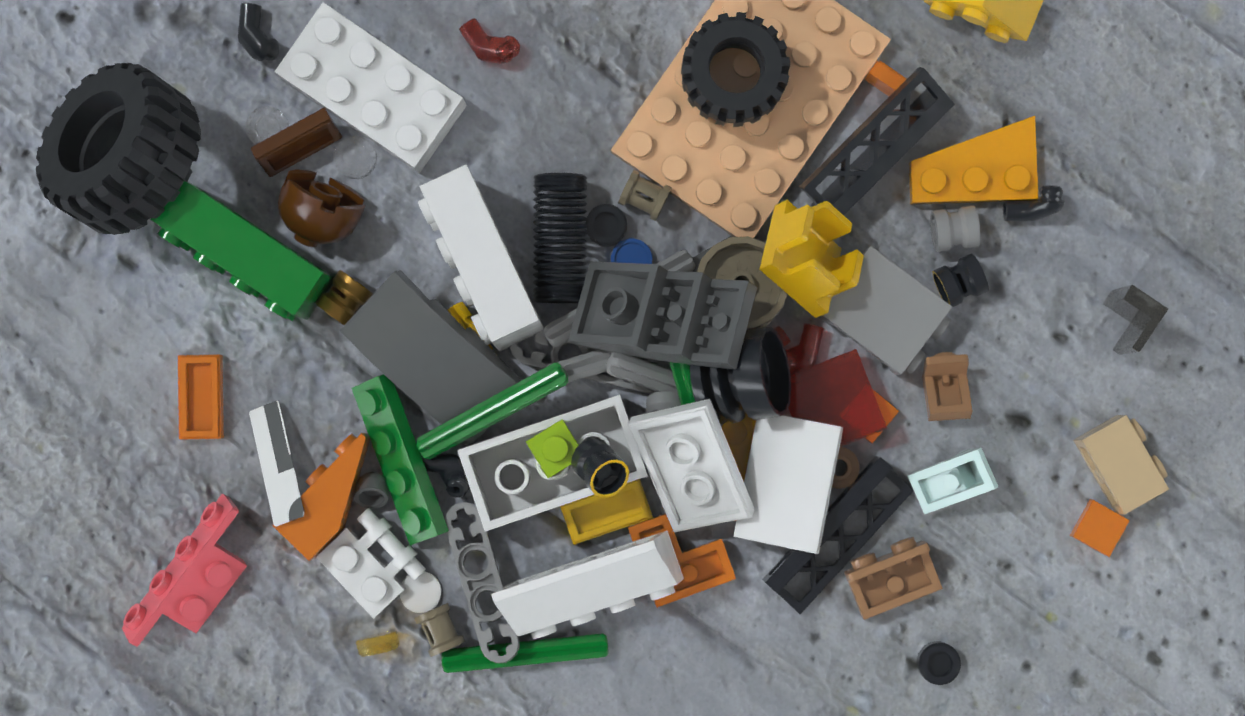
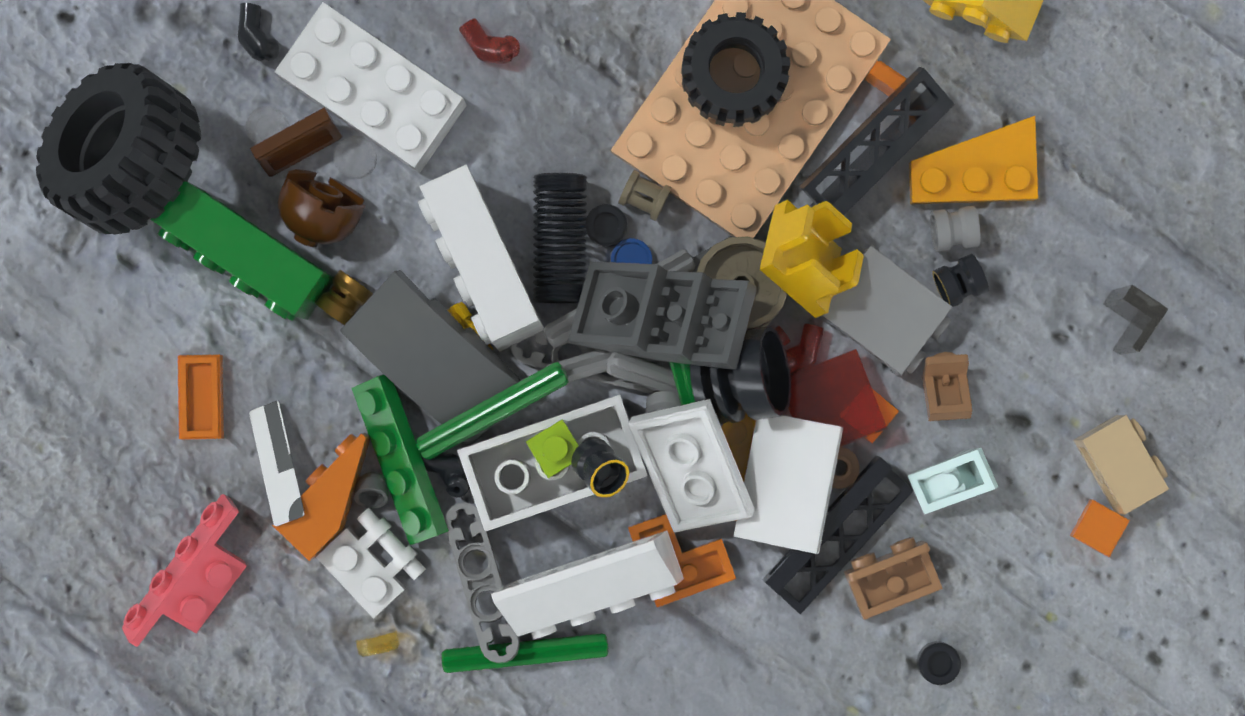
white piece [400,571,442,613] -> none
dark tan bush [414,603,465,657] -> none
yellow tile [560,479,653,545] -> none
black arm [1003,185,1065,221] -> none

